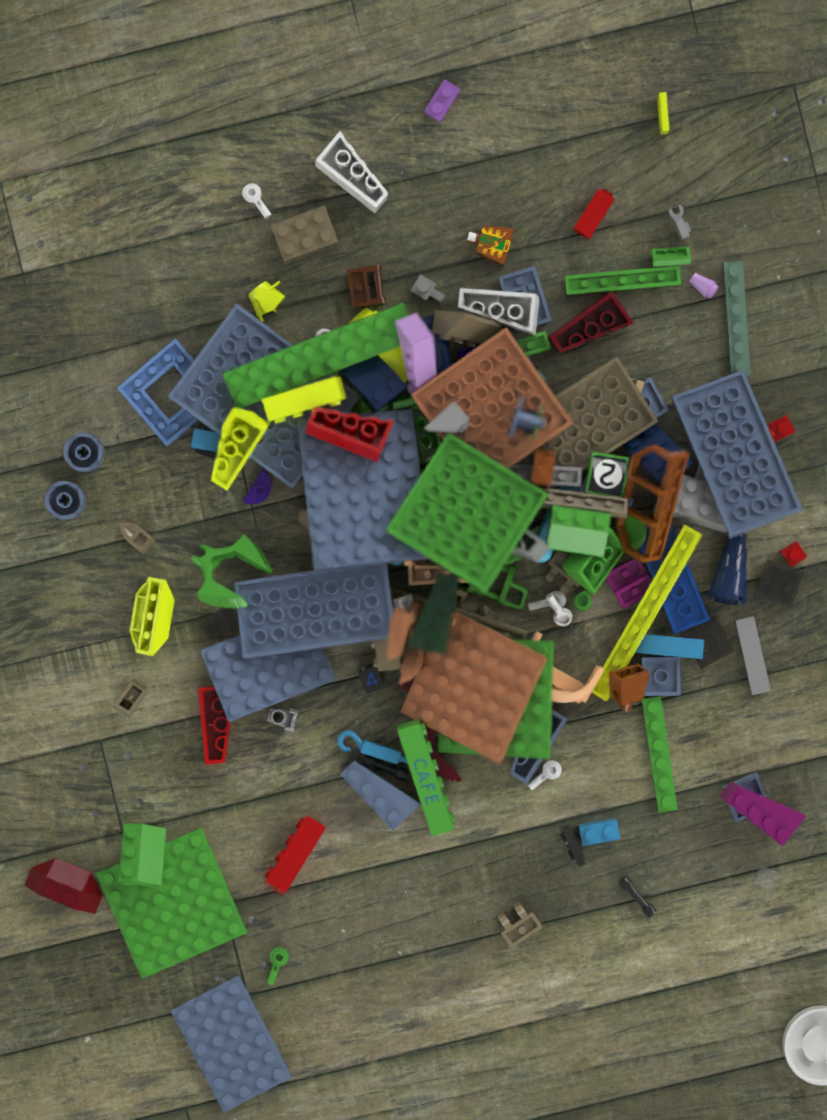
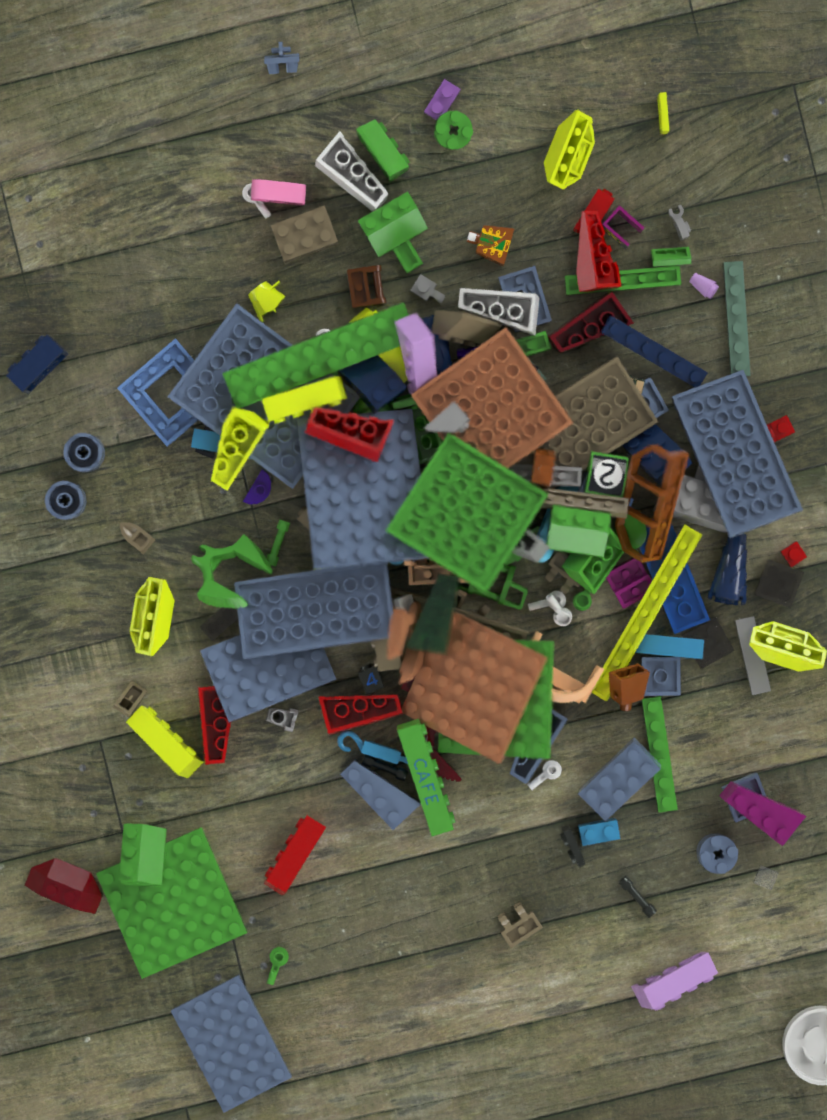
piece [510,396,545,440] -> none
none -> dark blue brick [6,335,68,395]
none -> neon yellow wedge [126,705,204,778]
none -> bright pink beam [251,179,306,205]
none -> sand blue hips [264,42,300,74]
none -> bright green bar [267,520,290,566]
none -> red wedge [318,695,404,735]
none -> bright green slope [356,119,410,183]
none -> bright green slope [358,192,428,258]
none -> bright green tile [393,240,423,273]
none -> bright green plate [434,111,473,149]
none -> neon yellow wedge [544,110,595,190]
none -> red wedge [576,211,622,292]
none -> sand blue brick [578,737,661,821]
none -> dark blue plate [600,315,708,388]
none -> magenta piece [602,205,644,250]
none -> lavender wedge [631,951,718,1011]
none -> sand blue brick [697,833,738,874]
none -> neon yellow wedge [749,621,827,672]

